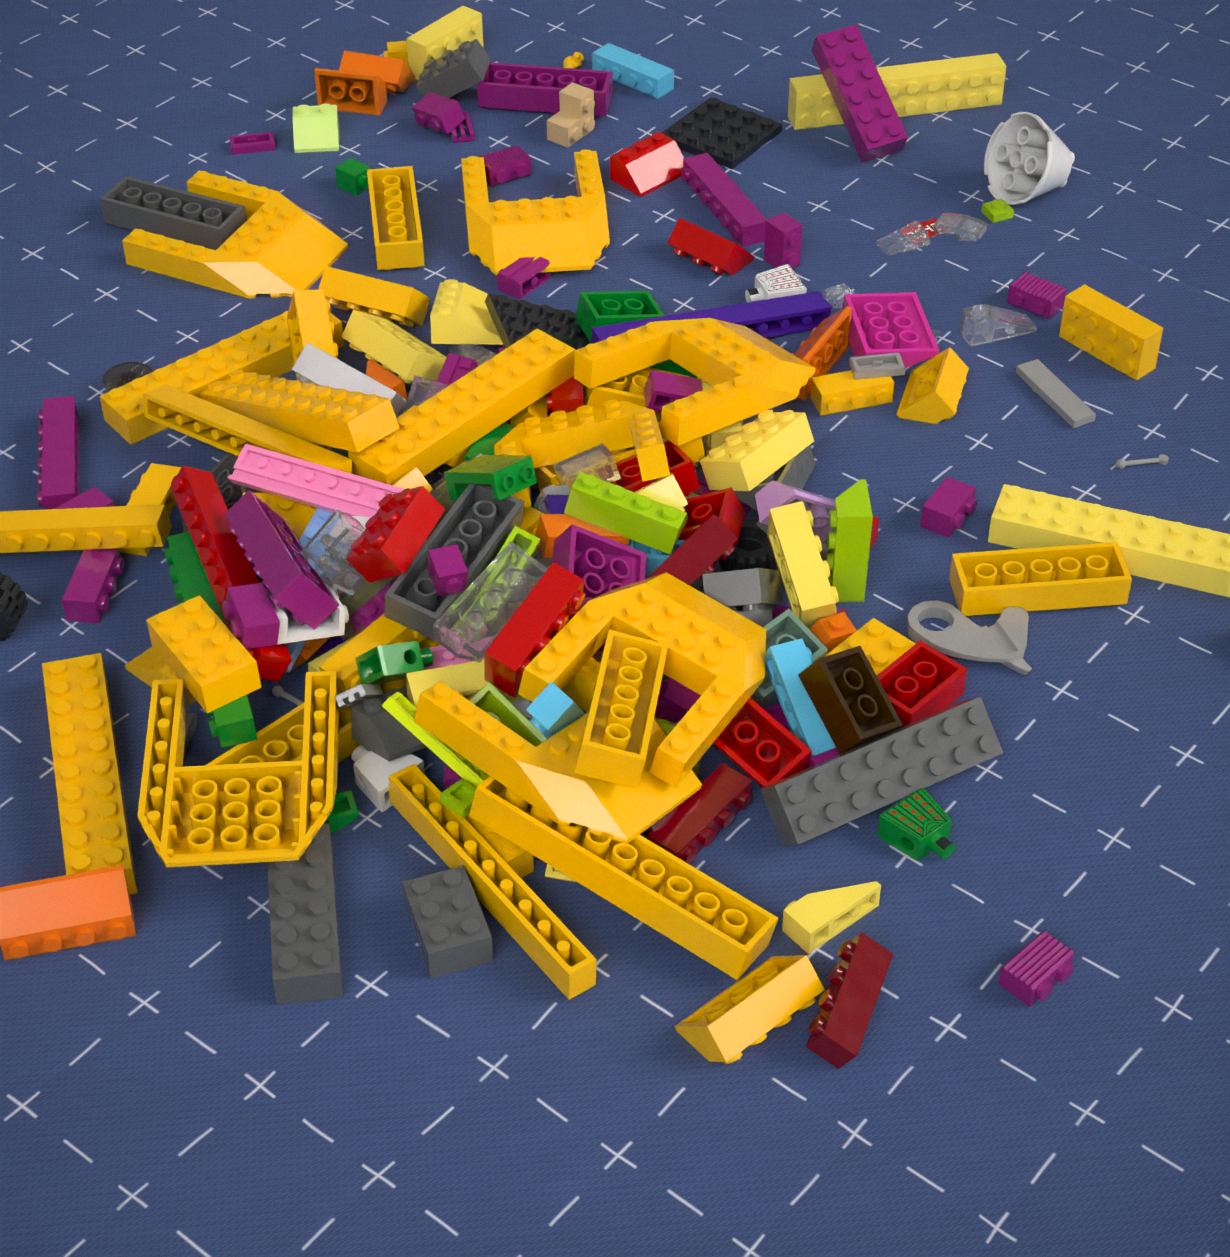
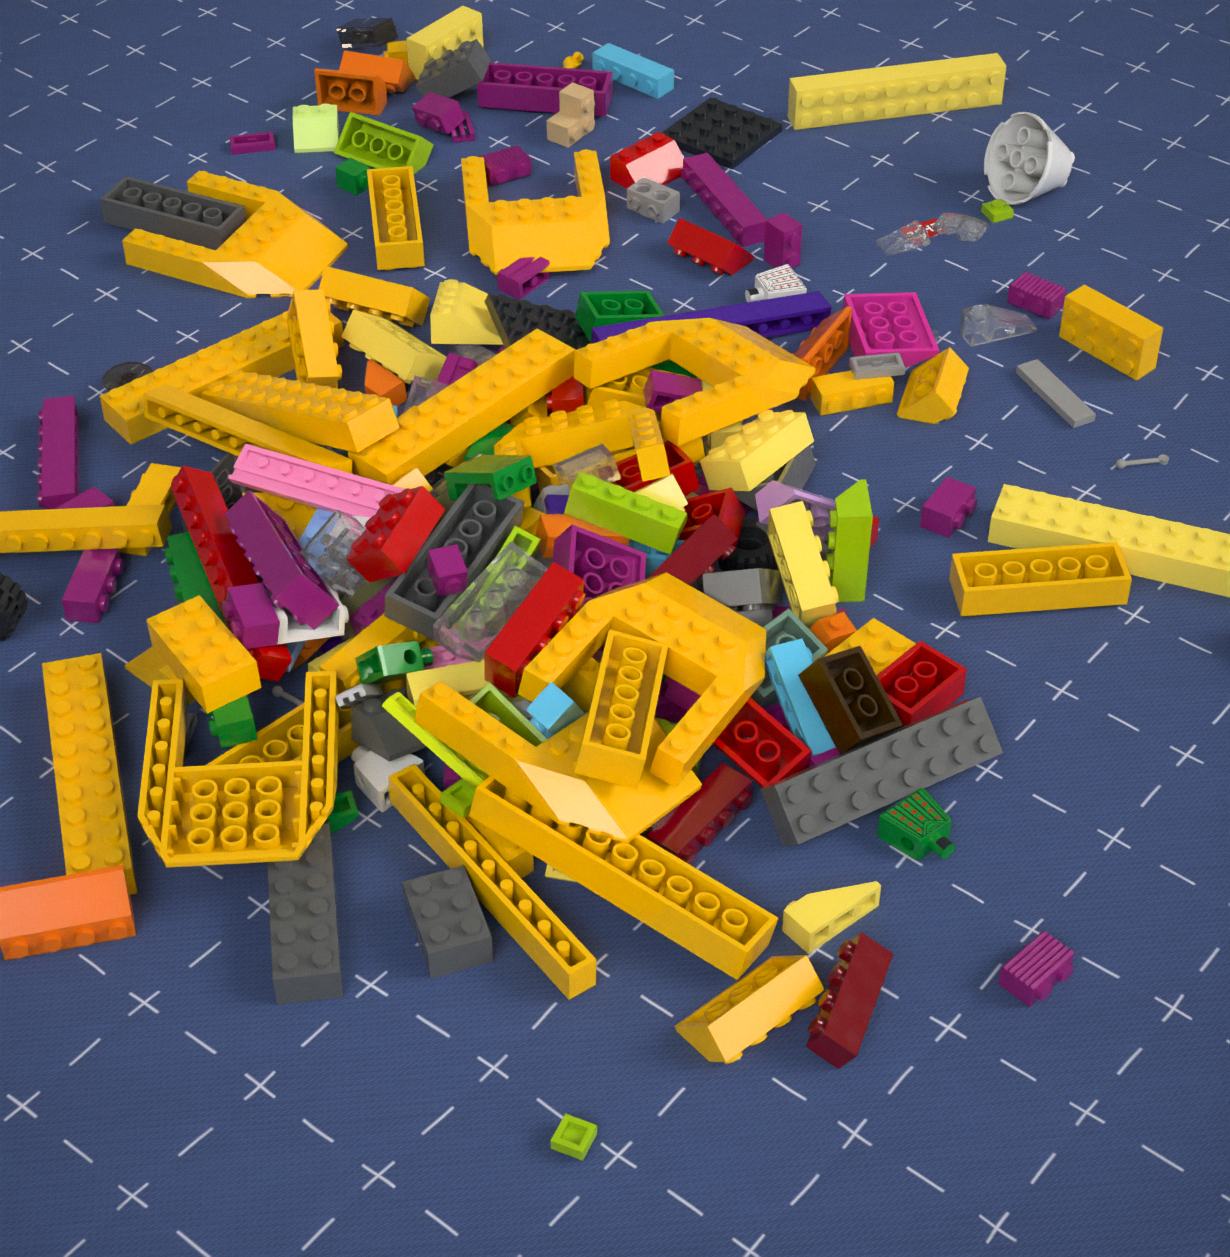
slope [292,342,408,416] -> none
magenta brick [811,24,908,163] -> none
clear tile [823,283,855,309] -> none
light grey animal [906,600,1032,675] -> none
none -> lime slope [334,112,434,174]
none -> clear smoke brick [336,18,398,48]
none -> lime plate [550,1113,597,1161]
none -> light grey brick [627,177,680,224]

